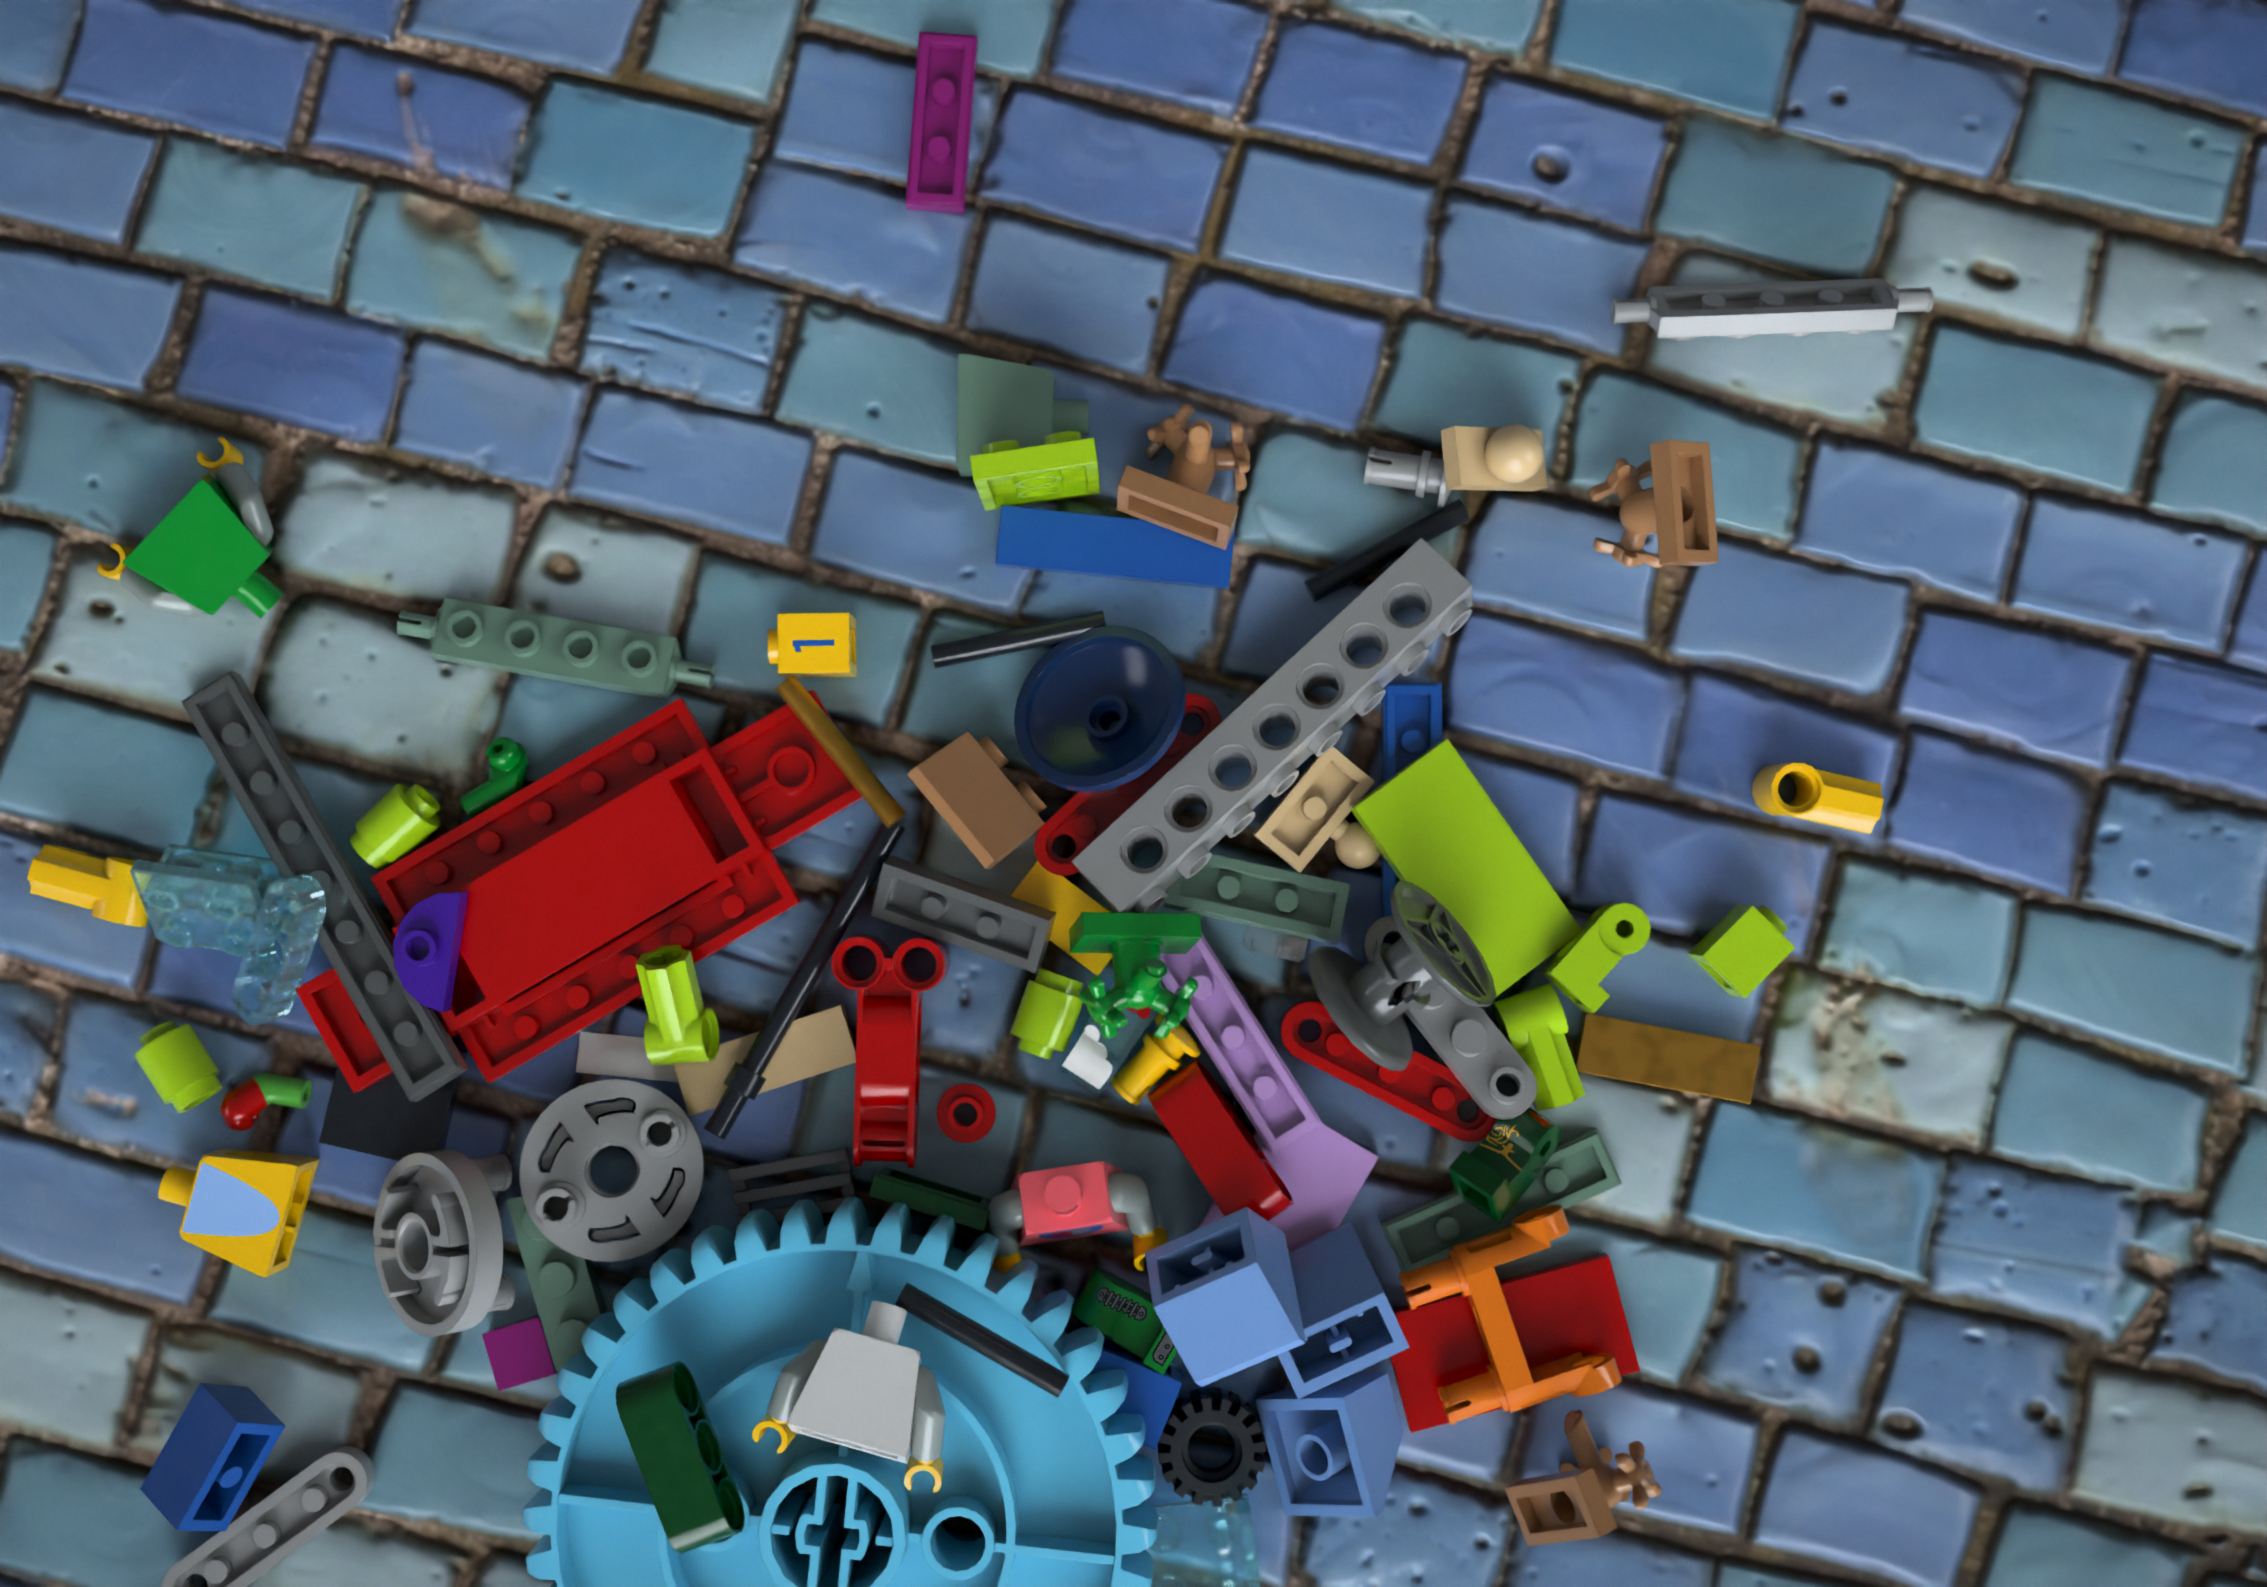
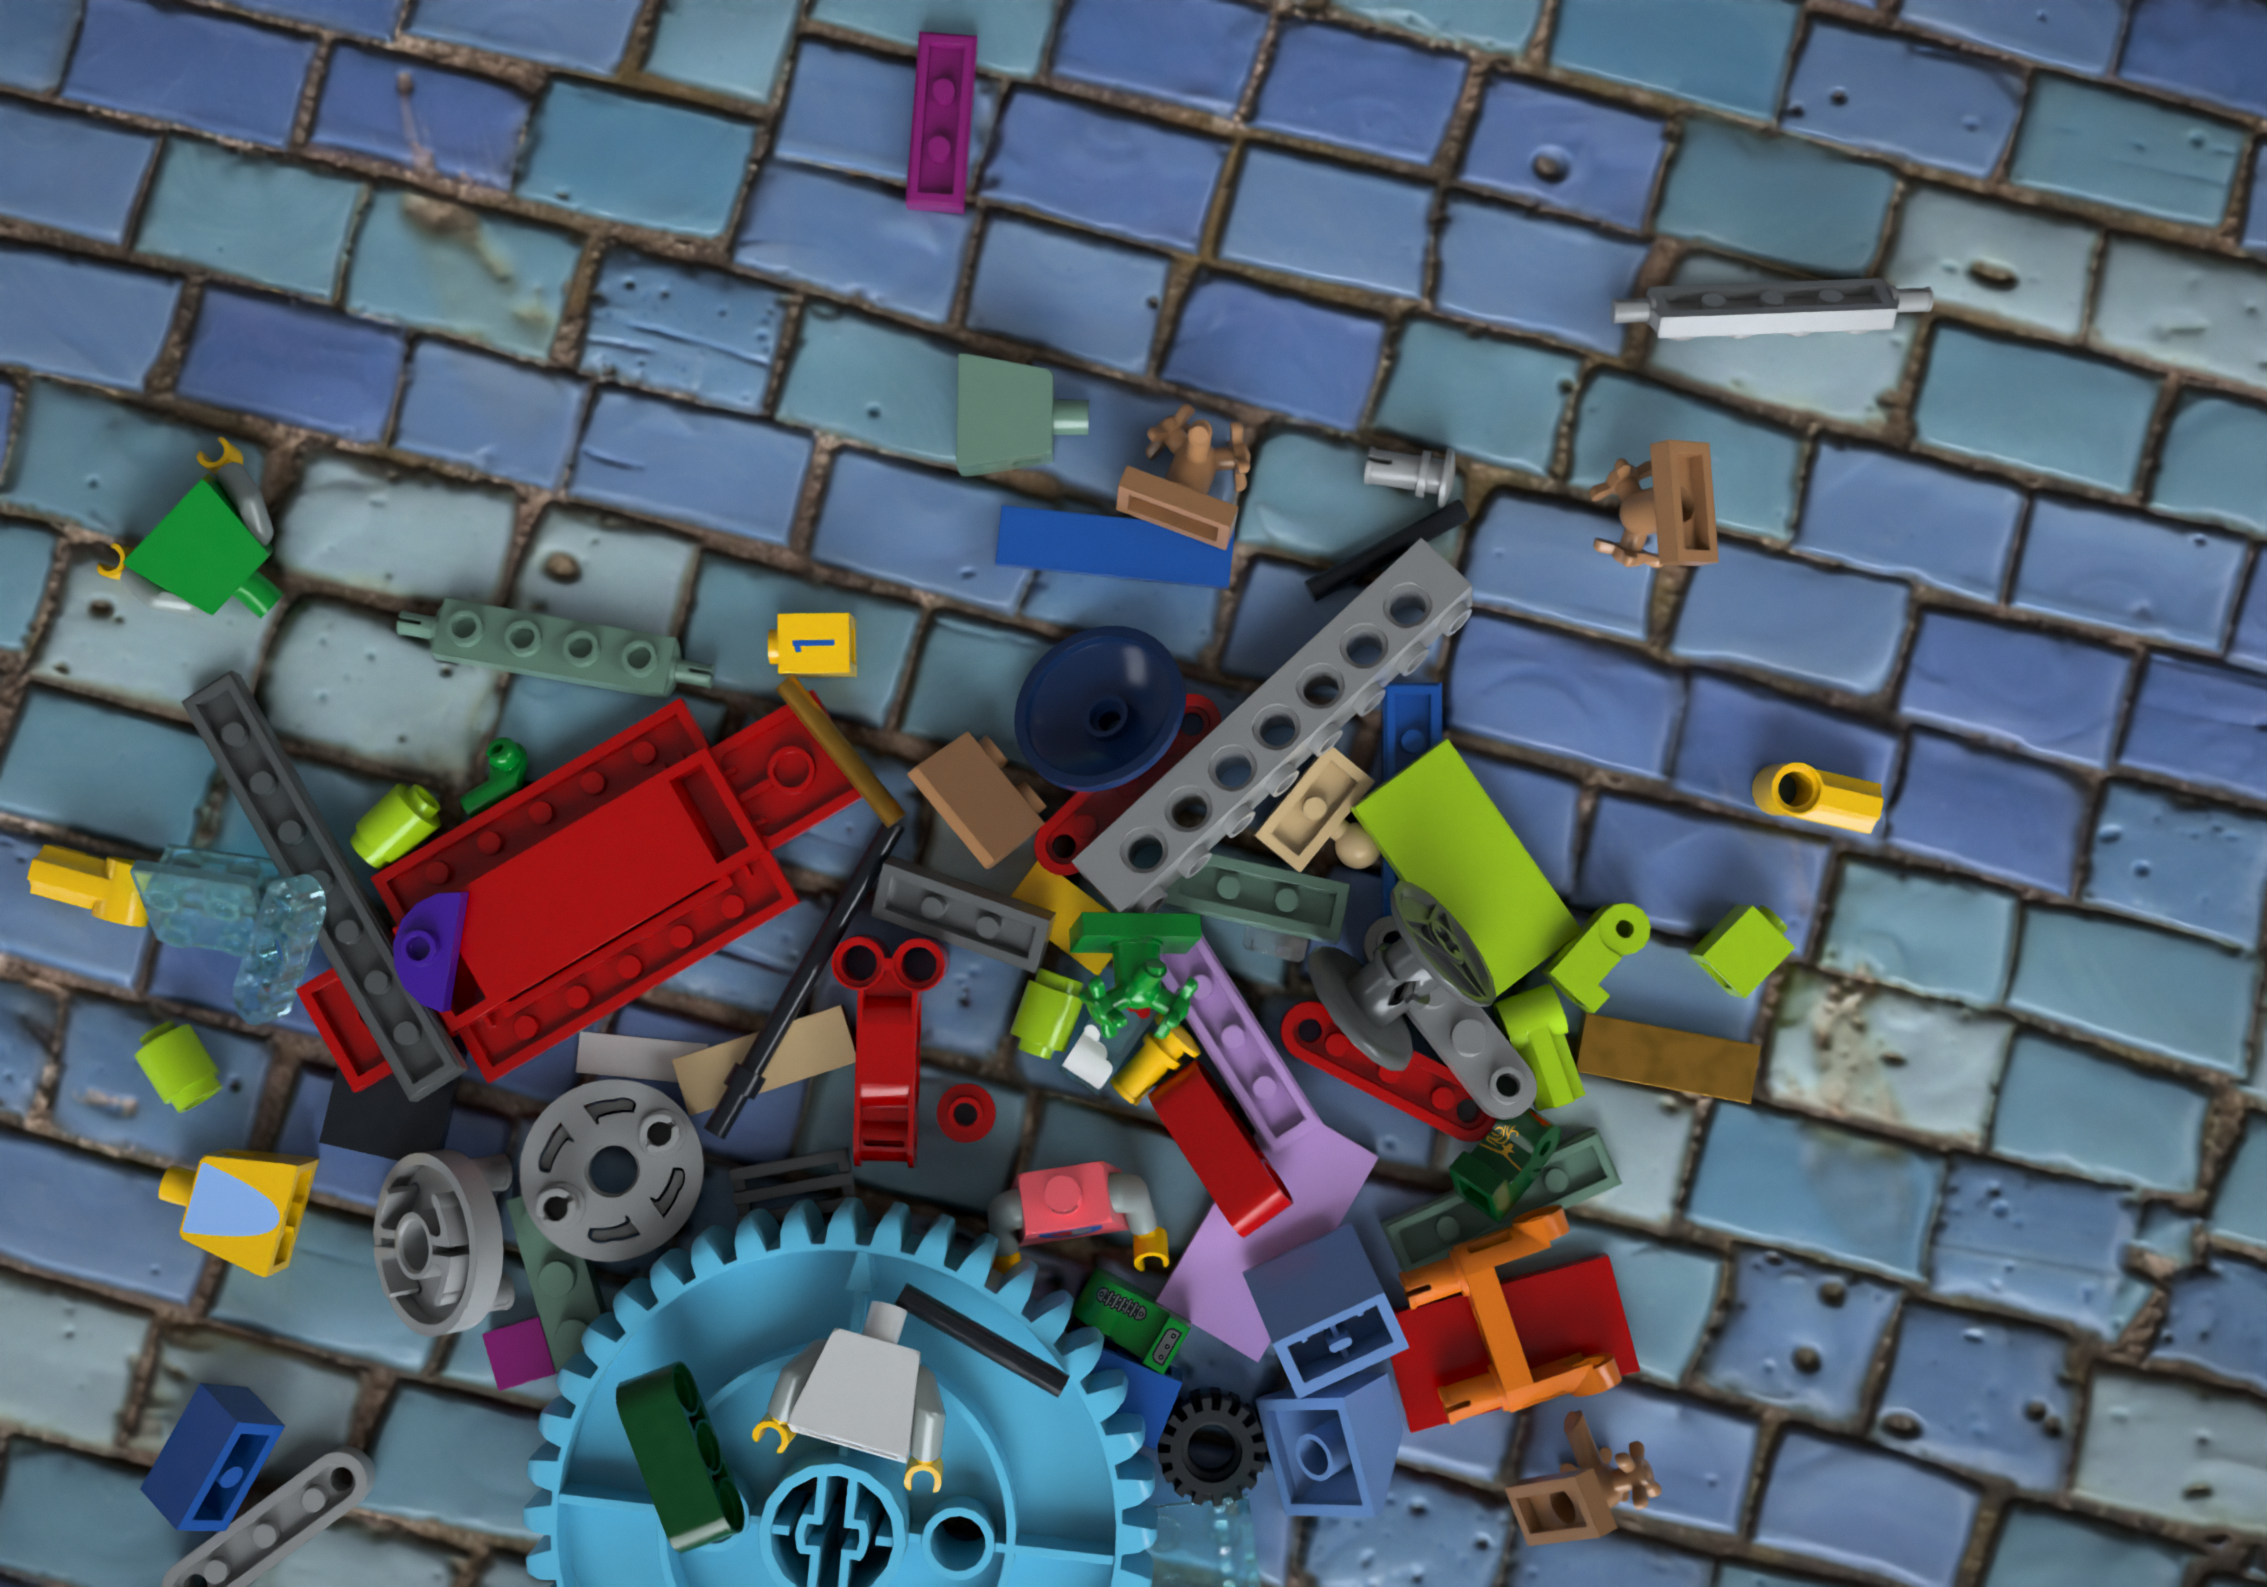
arm [220,1072,312,1131] -> none
lime piece [636,945,720,1065] -> none
dark green tile [869,1167,991,1231] -> none
black bar [931,610,1106,669] -> none
lime plate [970,431,1100,511] -> none
medium blue slope [1145,1207,1306,1387] -> none
tan tile [1440,424,1548,491] -> none

